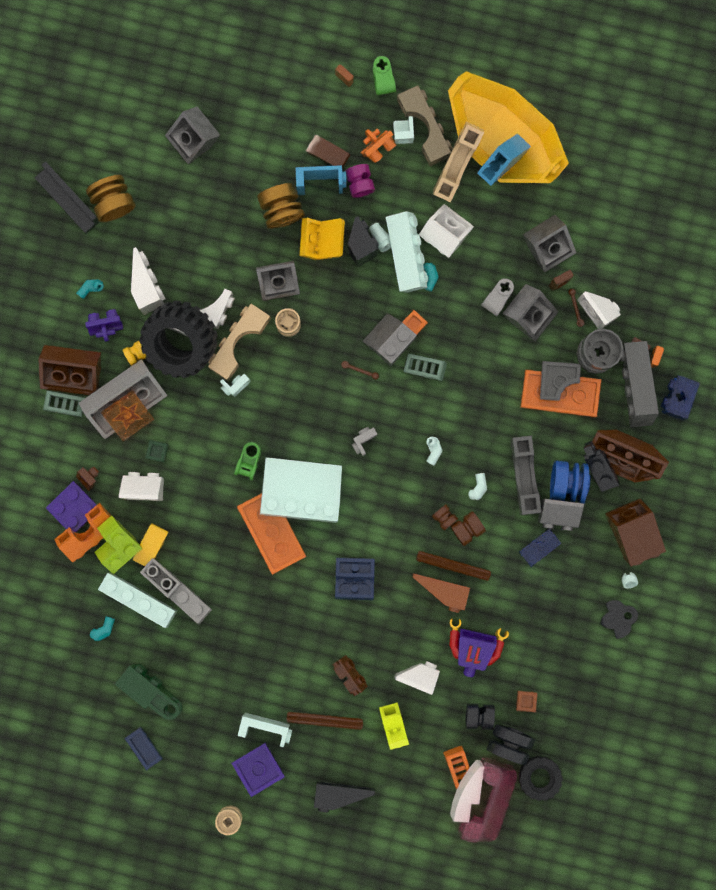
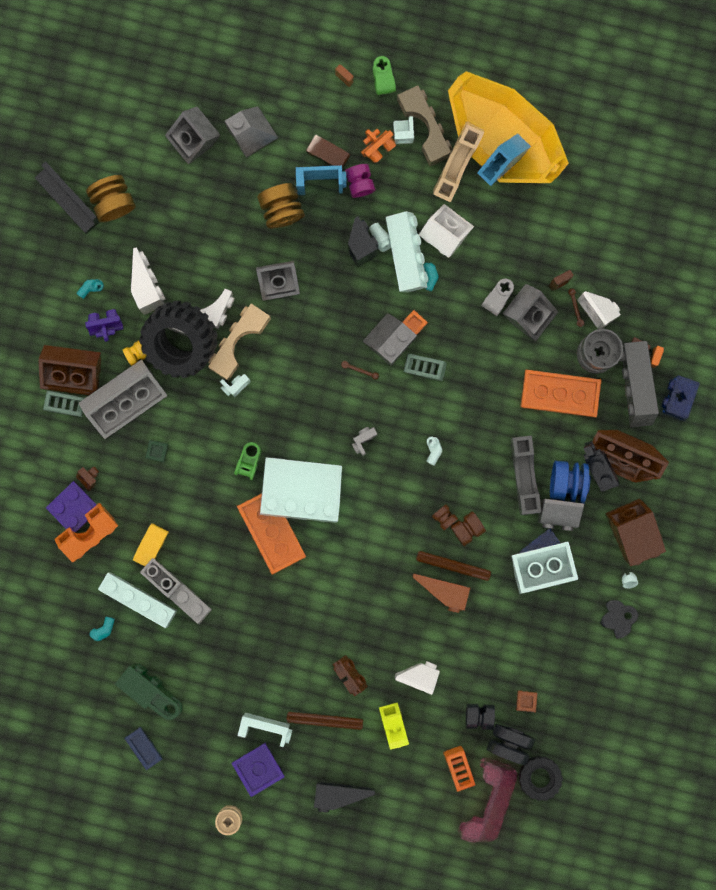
lime brick [94,515,142,574] -> none
clear orange tile [101,390,154,441] -> none
white slope [119,472,164,501] -> none
tan wheel [275,308,301,337] -> none
yellow bracket [300,218,345,260] -> none
dark blue slope [335,558,375,600] -> none
dark purple torso [449,619,509,677] -> none
white slope [450,760,484,823] -> none
light aqua arm [468,473,487,500] -> none
flat silver slope [523,215,576,272] -> none
dark grey tile [539,361,581,401] -> none
none -> flat silver slope [225,106,278,158]
none -> light aqua slope [512,542,578,594]

